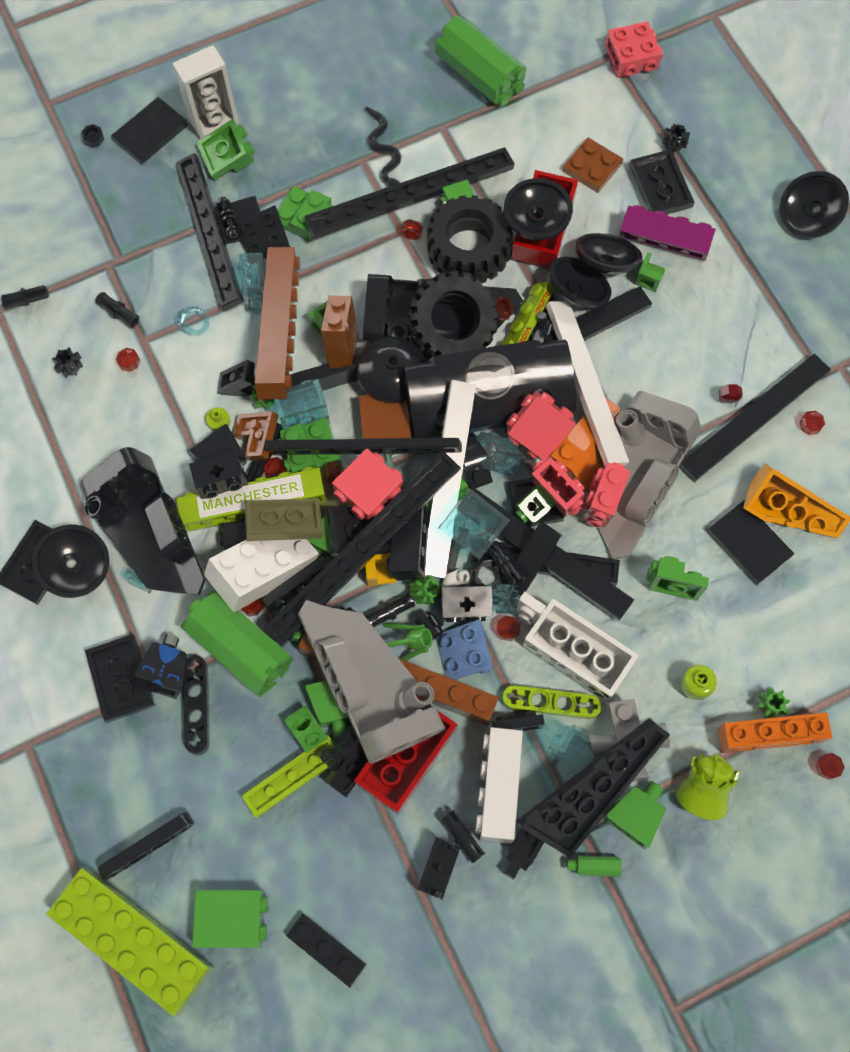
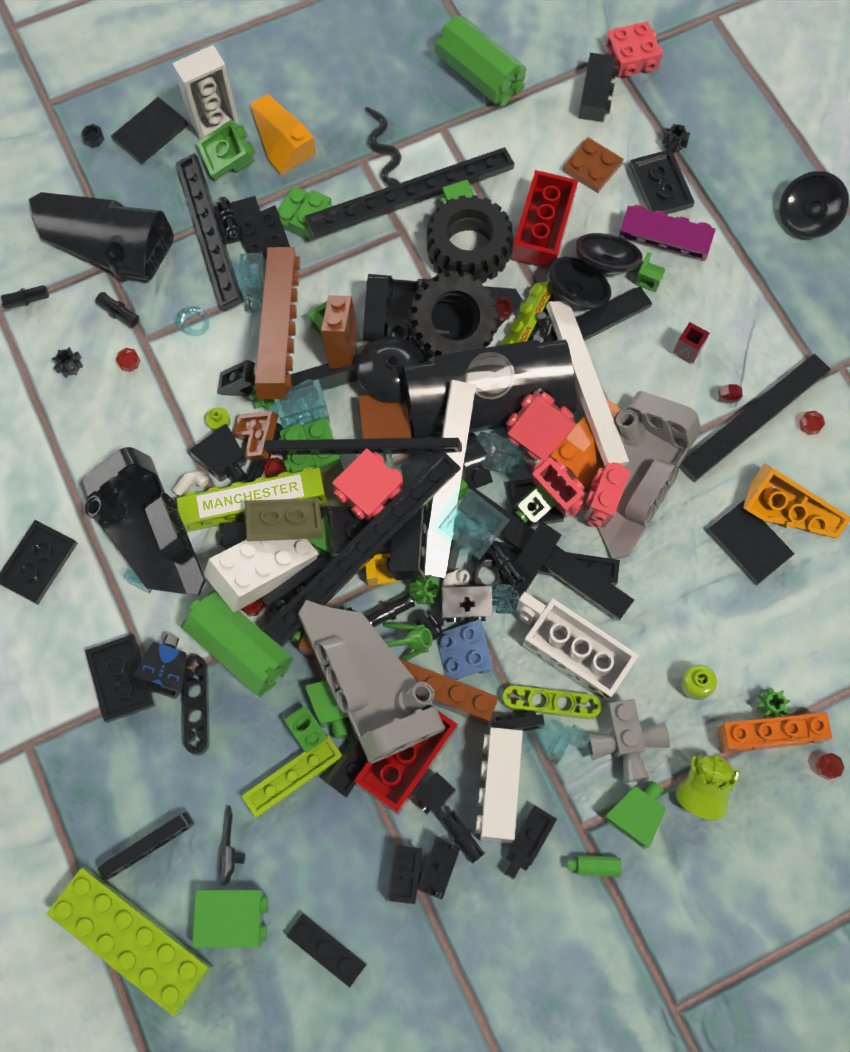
black dish [32,524,109,598] -> none
black brick [189,449,248,499] -> none
black plate [319,725,362,771] -> none
clear red tile [325,461,340,486] -> none
clear red tile [401,219,423,240] -> none
clear red tile [496,616,521,642] -> none
black dish [504,178,573,240] -> none
black wing [516,718,670,858] -> none
bright green plate [646,556,709,601] -> none
none -> black panel [29,192,174,282]
none -> white arm [172,471,209,497]
none -> black piece [220,806,245,886]
none -> light orange wedge [250,94,316,175]
none -> black hinge [387,845,422,904]
none -> black brick [415,772,456,816]
none -> black brick [578,52,618,122]
none -> dark red brick [673,322,710,363]

